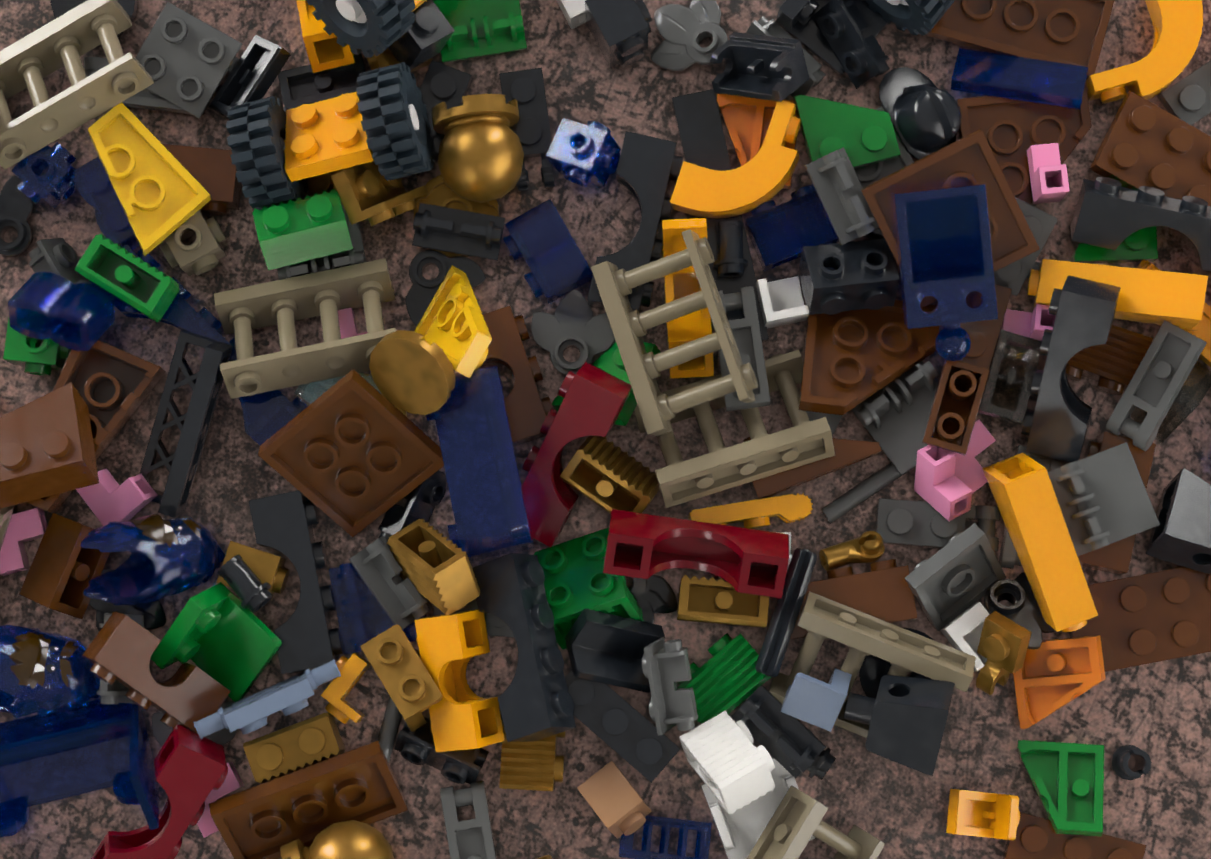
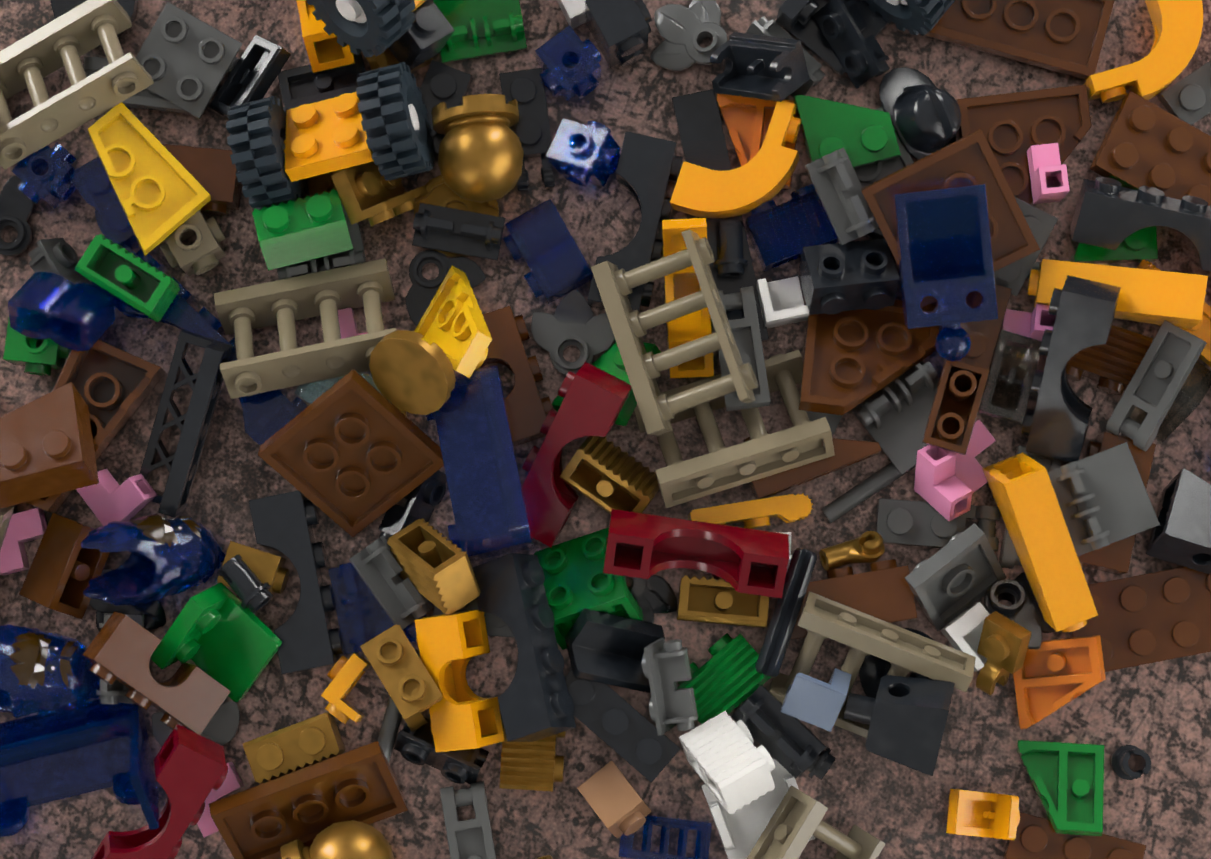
sand blue plate [193,659,341,739] -> none
clear blue tile [951,48,1088,109] -> none
none -> clear blue brick [535,25,603,101]

